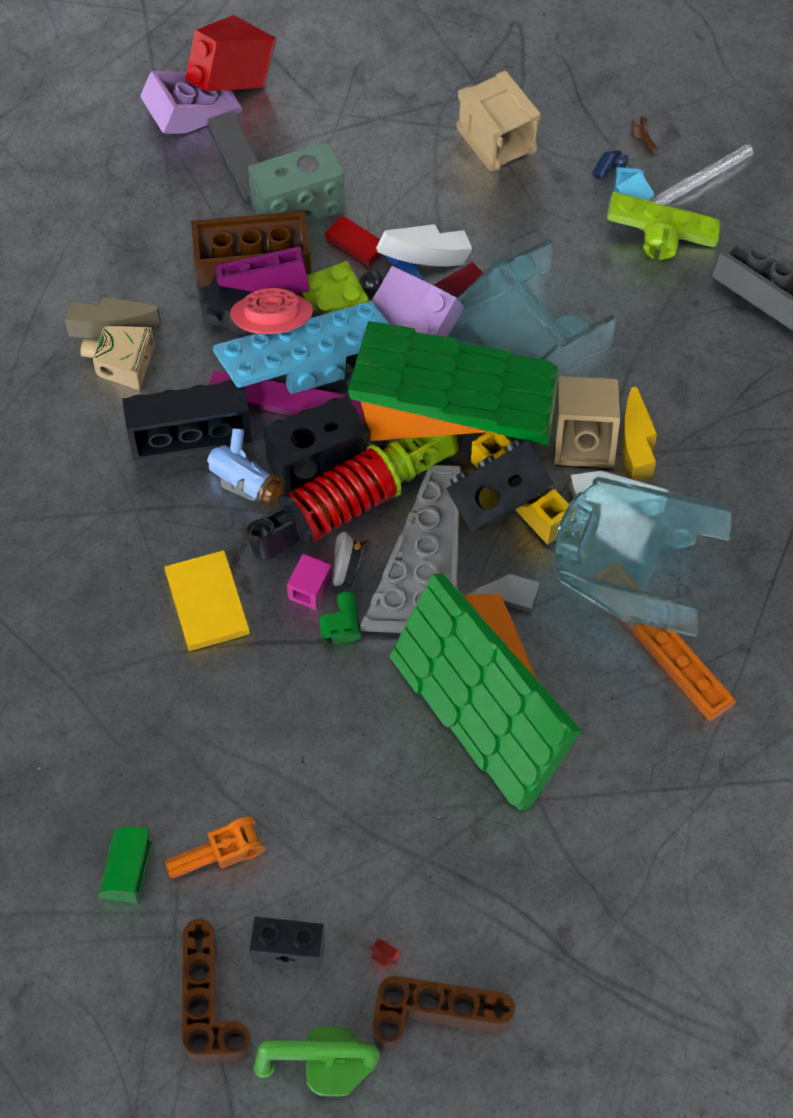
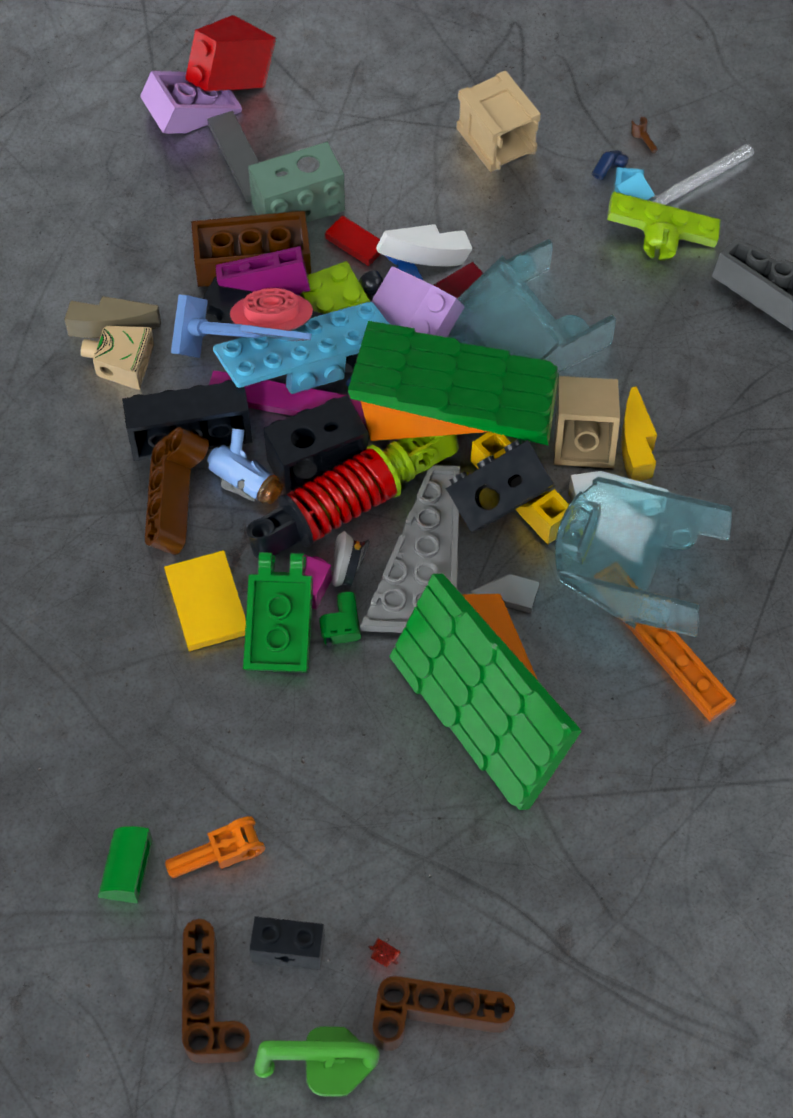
none -> reddish brown beam [145,427,209,555]
none -> medium blue piece [171,295,312,358]
none -> green tile [243,552,314,673]

